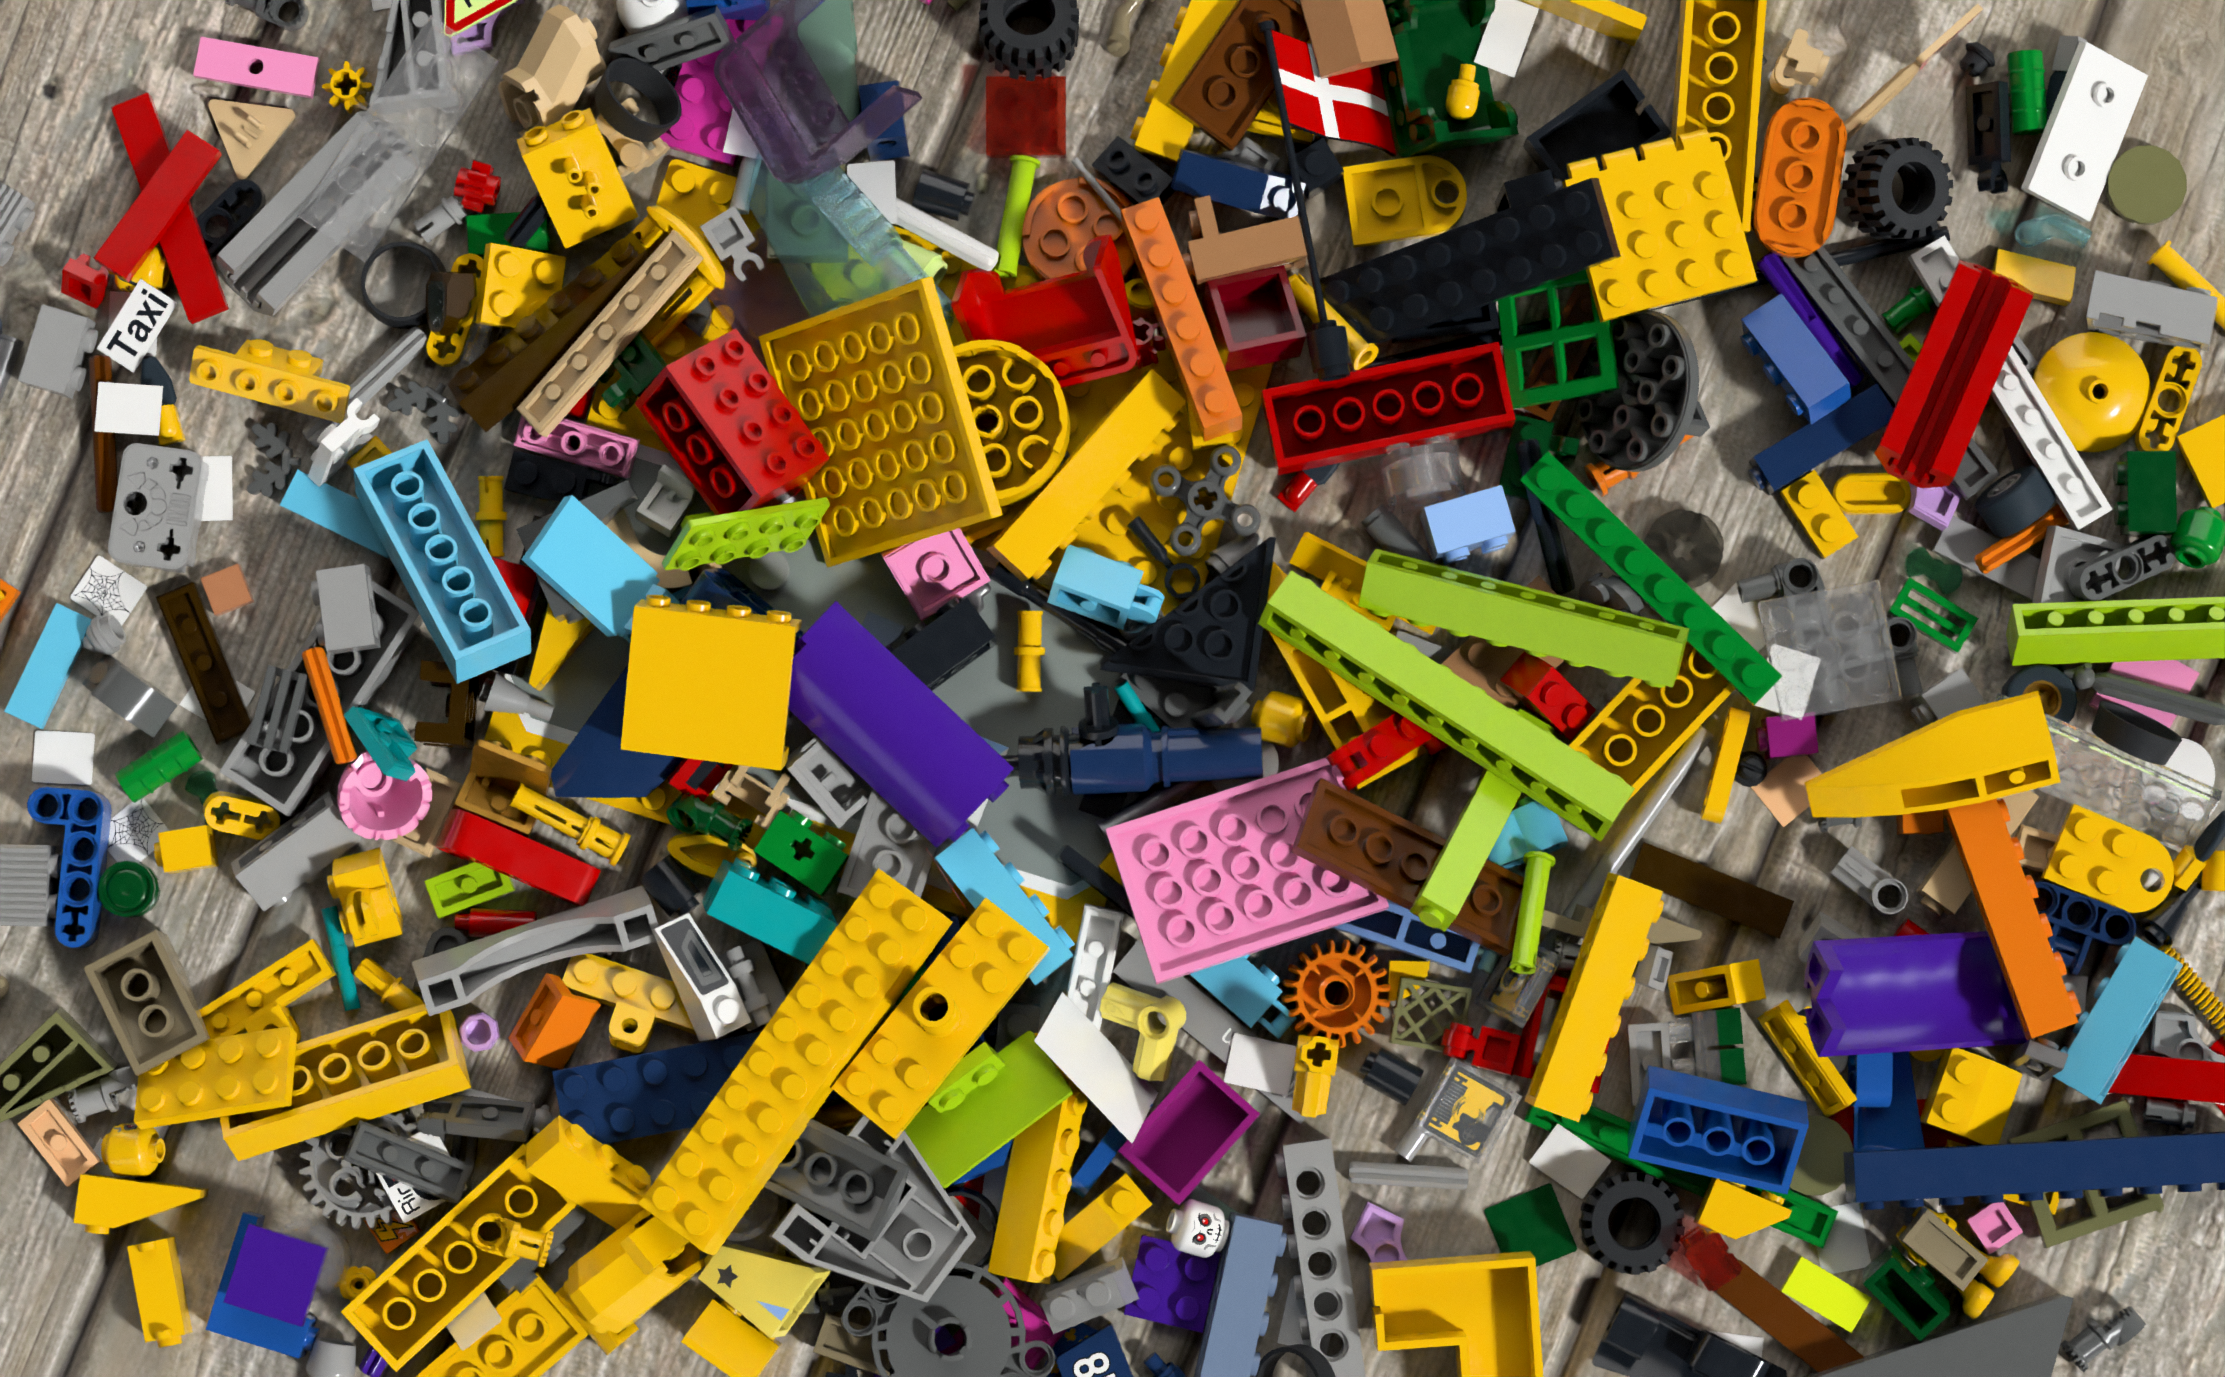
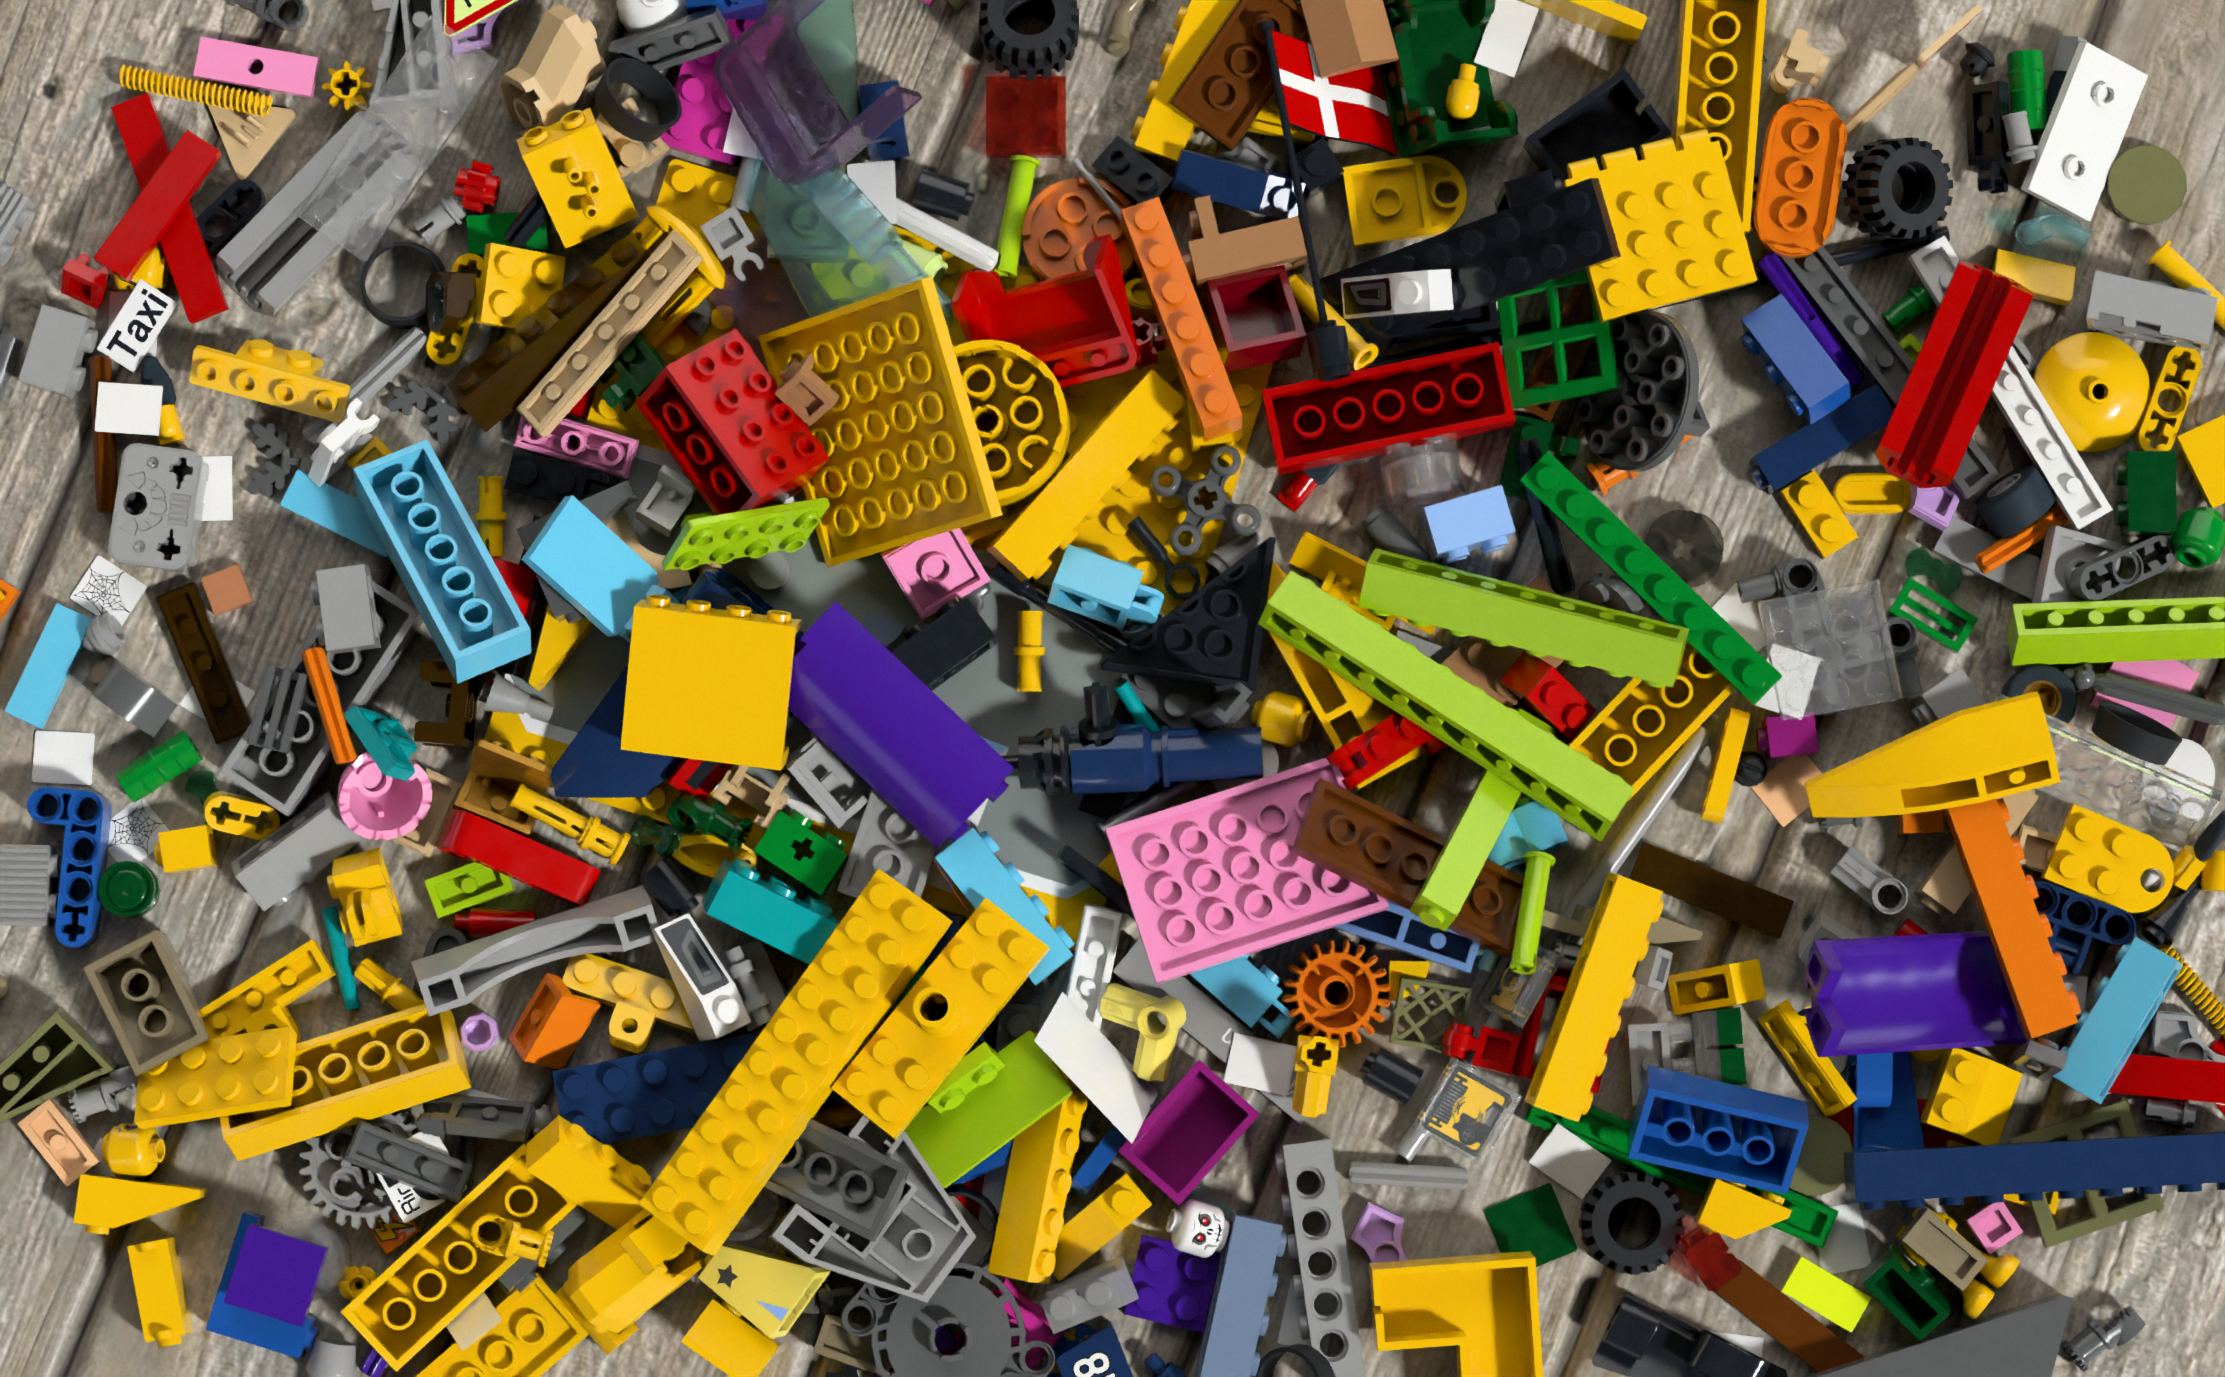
none -> yellow piece [119,64,273,117]
none -> clear green piece [630,815,681,857]
none -> medium nougat bracket [775,353,840,426]
none -> white slope [1341,269,1454,319]
none -> light grey pin [2002,111,2038,164]

